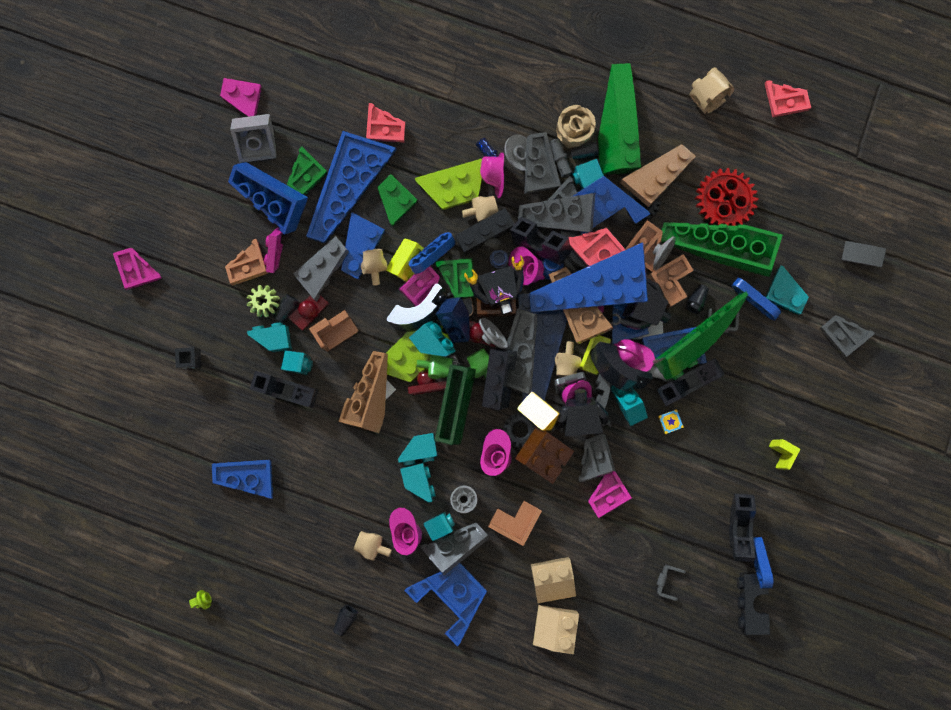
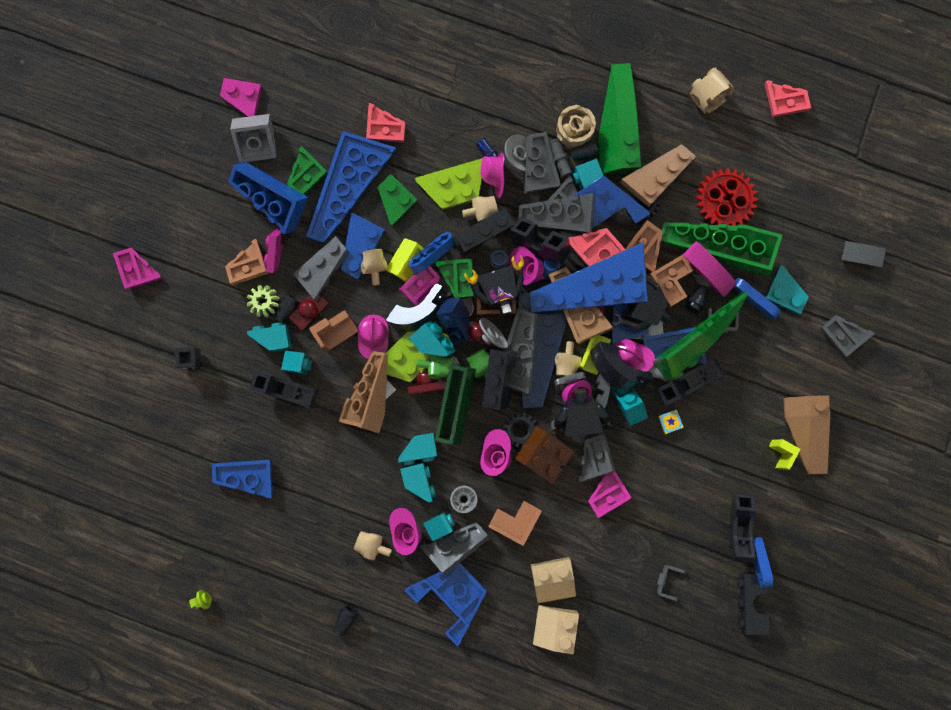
slope [517,392,560,431] -> none
light grey dish [653,236,676,271] -> none
none -> dark pink piece [358,314,389,359]
none -> dark pink slope [683,241,737,297]
none -> medium nougat wedge [783,395,830,474]

